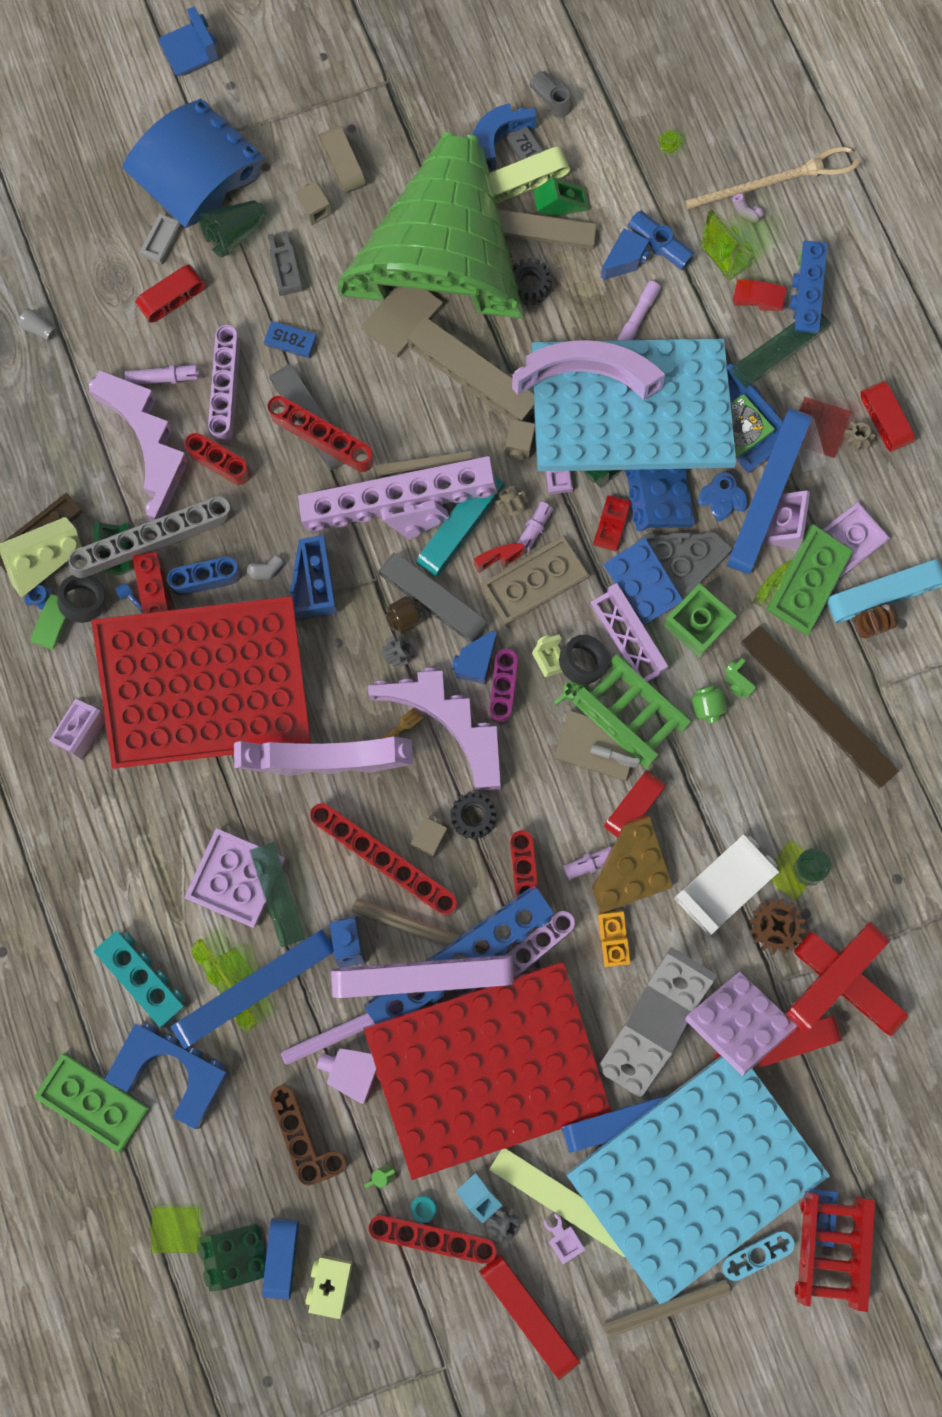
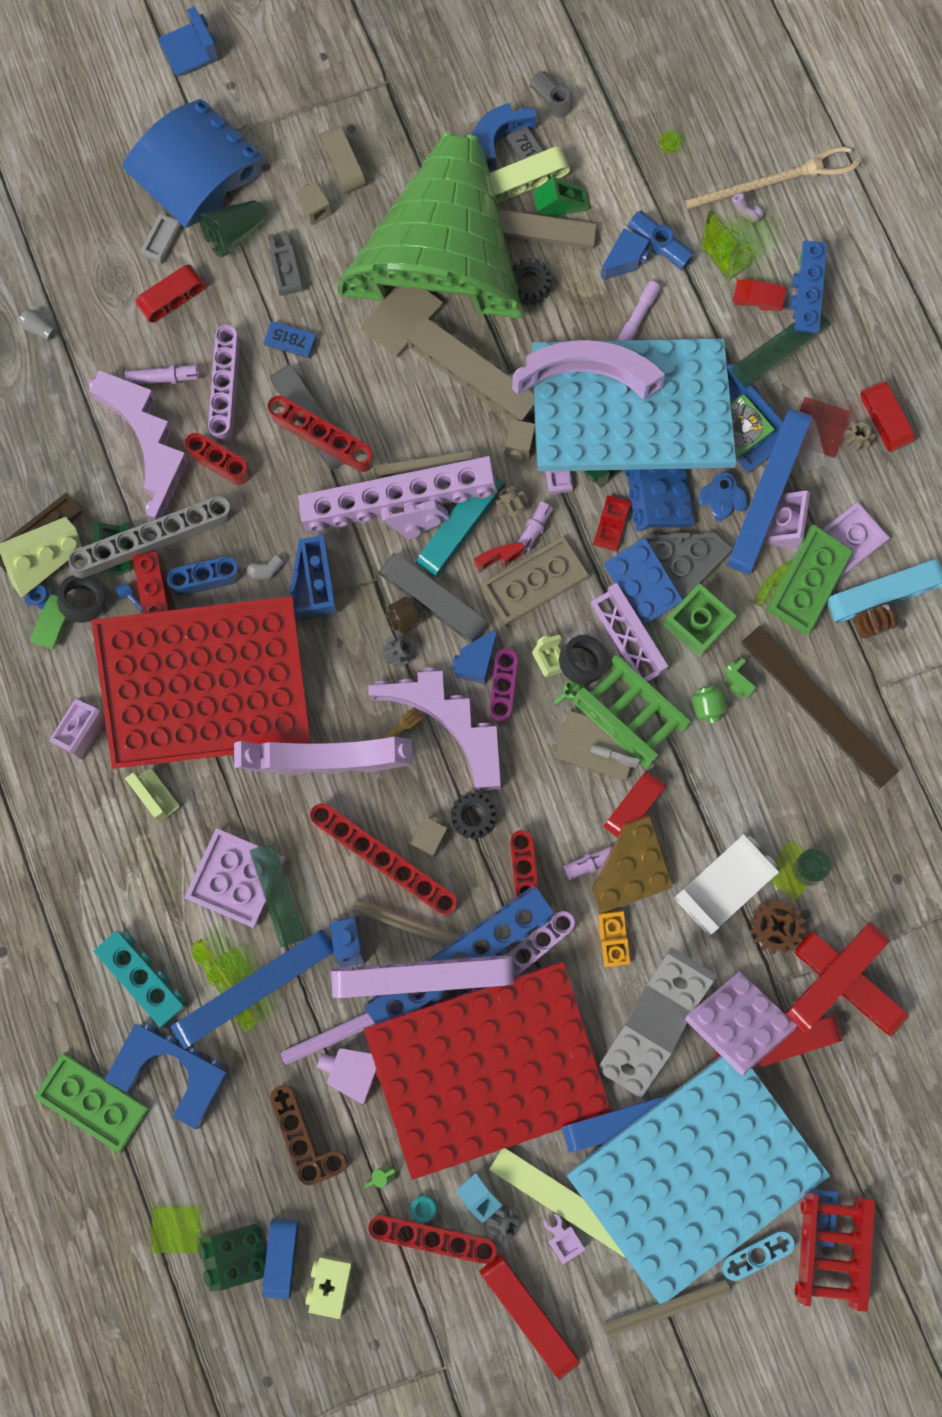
none -> yellowish green bracket [125,768,180,822]

